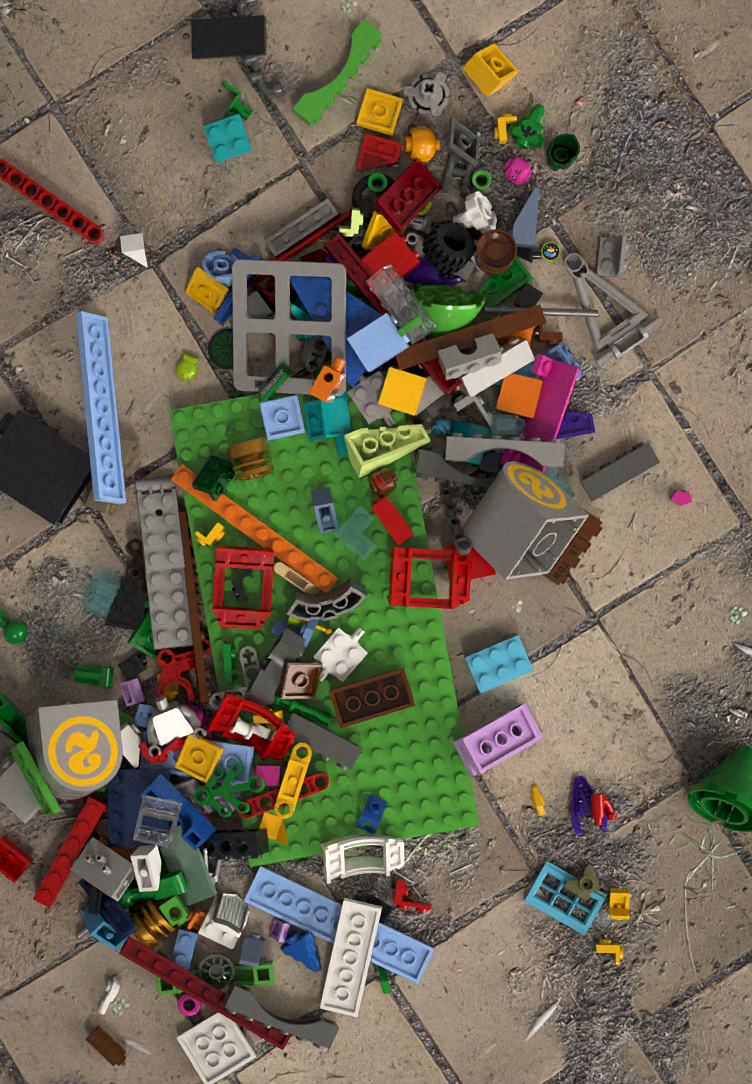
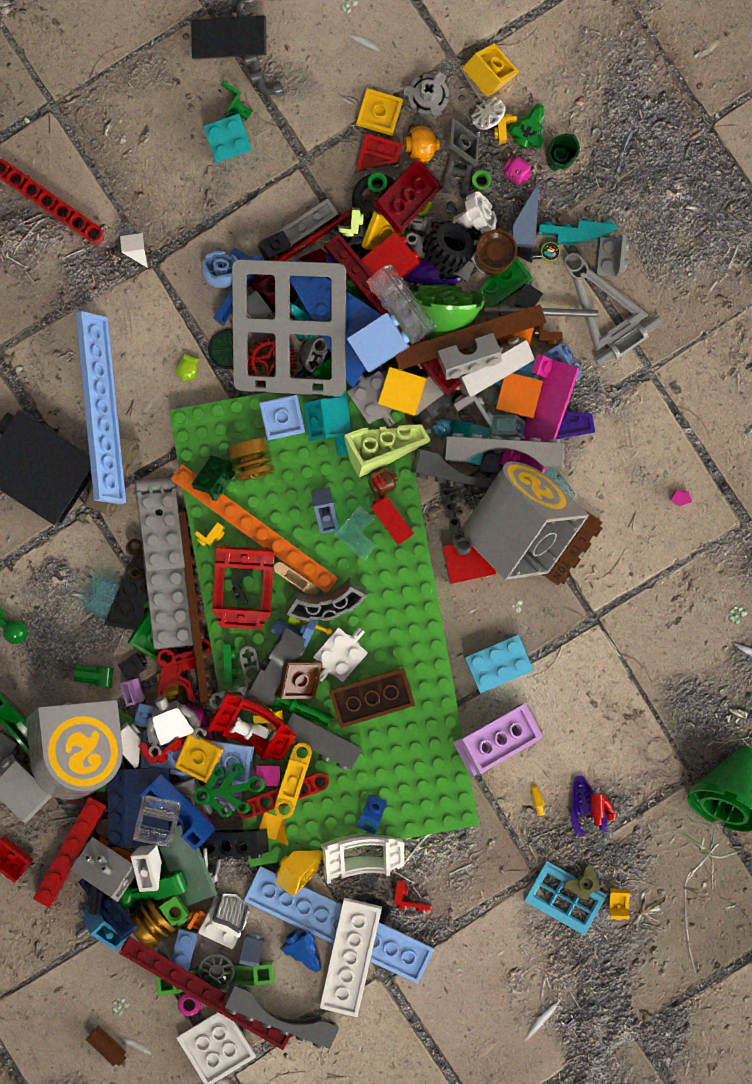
bright green tile [10,741,61,817] -> none
white plate [98,977,121,1014] -> none
yellow tile [185,267,229,314] -> none
green slope [258,363,293,402] -> none
medium lavender tile [269,918,290,943] -> none
bright green arch [293,19,382,127] -> none
orange torso [309,356,346,402] -> none
green tile [378,967,390,994] -> none
red wedge [386,547,472,609] -> none
bright green tile [397,315,422,337] -> none
dark grey brick [580,442,660,501] -> none
yellow bracket [595,939,623,965] -> none
none -> red gear [248,336,297,387]
none -> black bracket [258,231,292,260]
none -> yellow slope [276,850,323,897]
none -> white wheel [471,97,505,130]
none -> teal slope [538,218,617,245]

